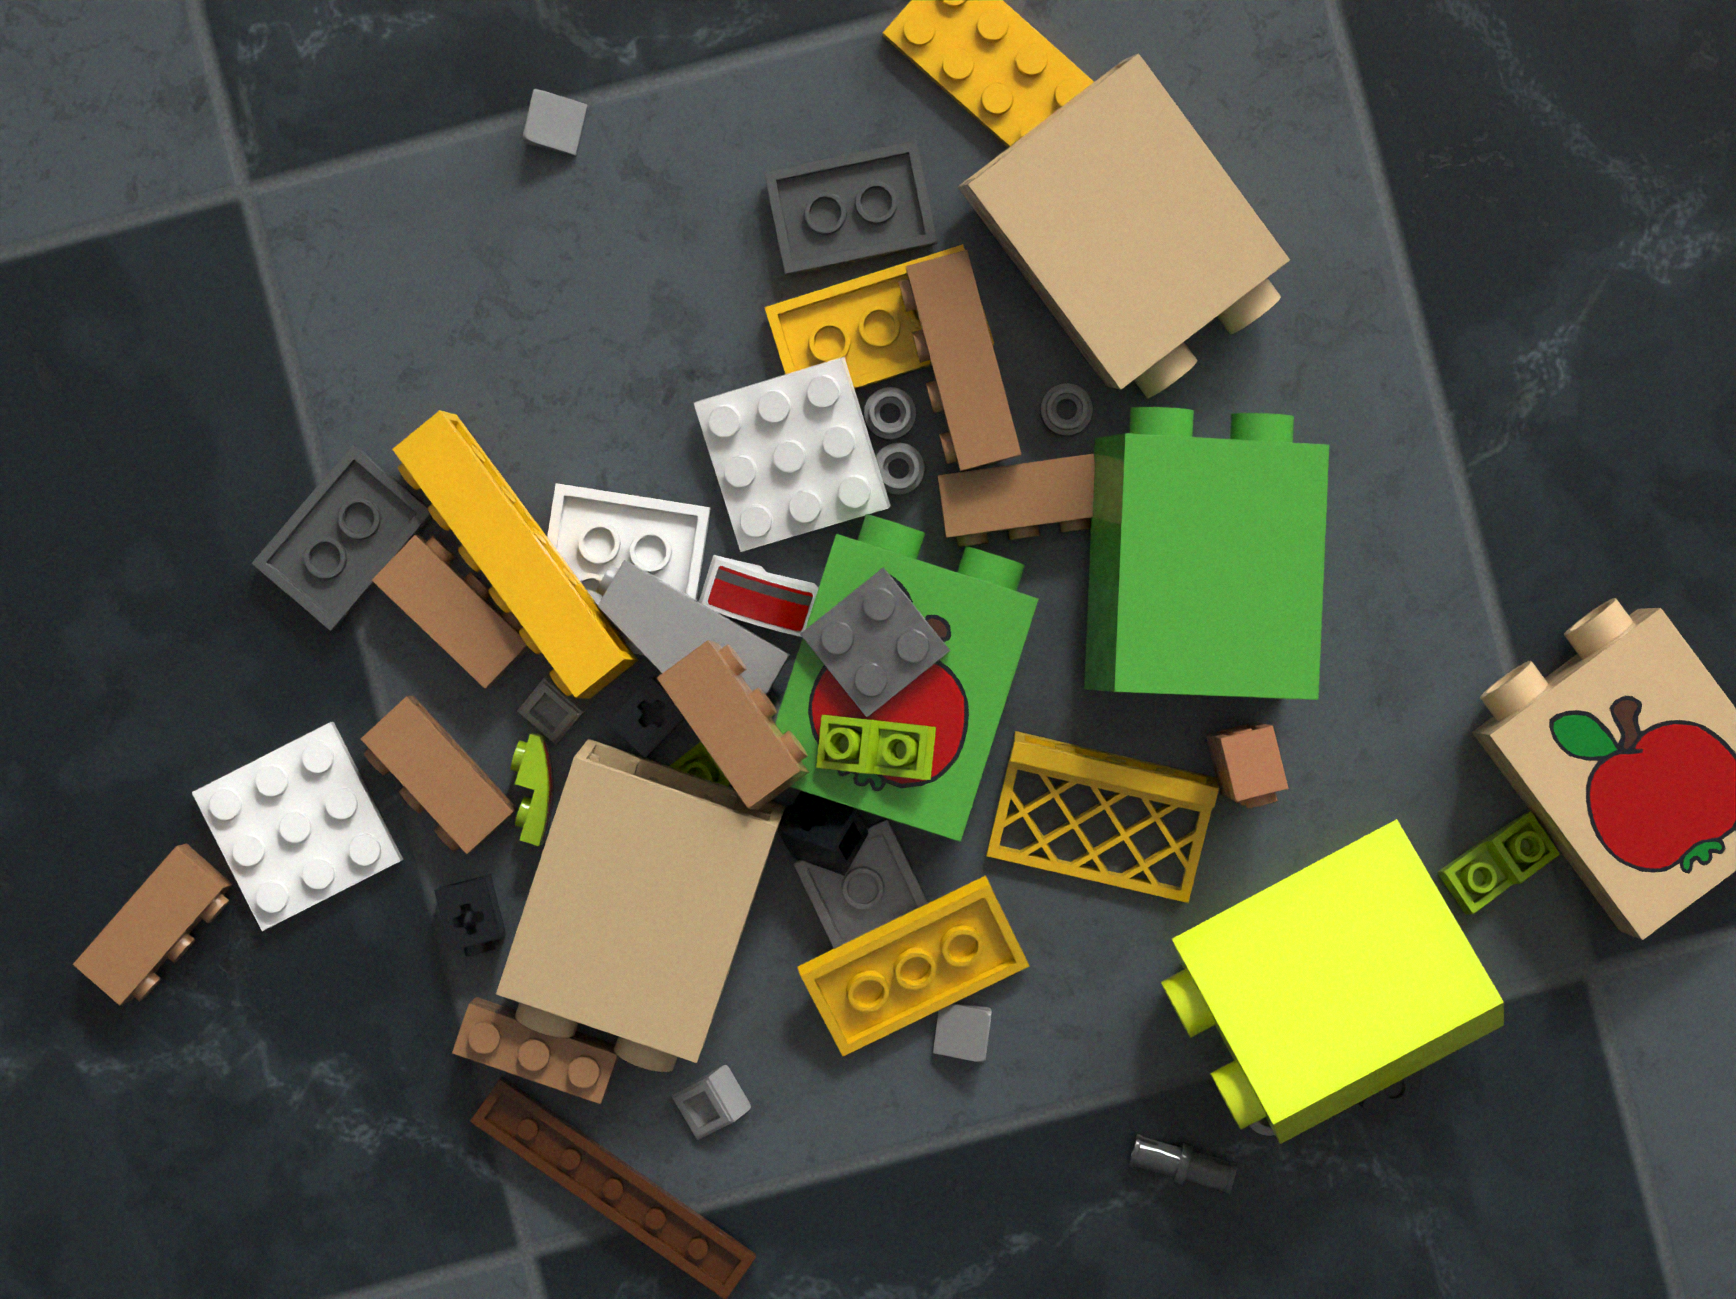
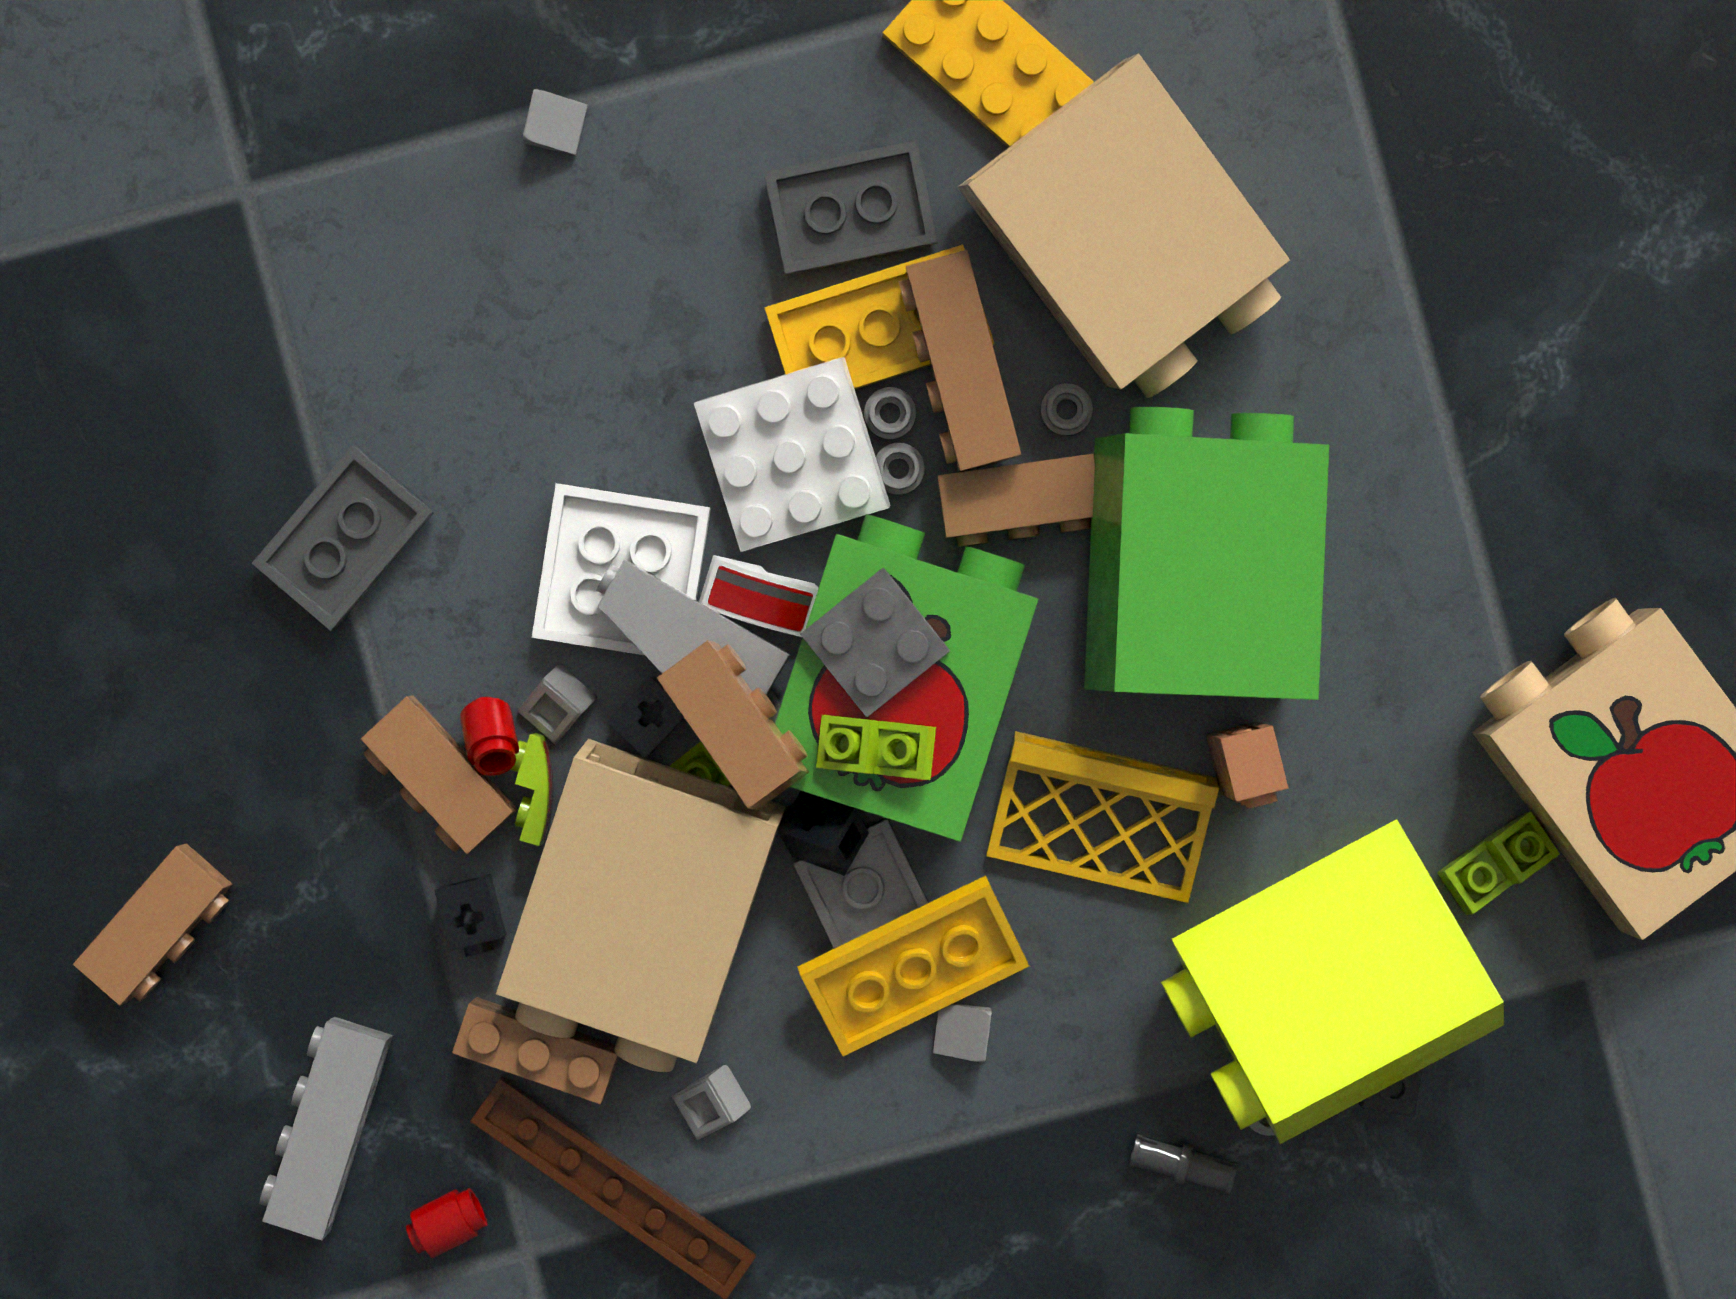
white plate [192,722,403,931] -> none
medium nougat brick [372,535,529,689] -> none
yellow brick [392,410,638,699] -> none
none -> light grey brick [259,1017,393,1241]
none -> red brick [406,1188,488,1258]
none -> red brick [460,697,519,776]

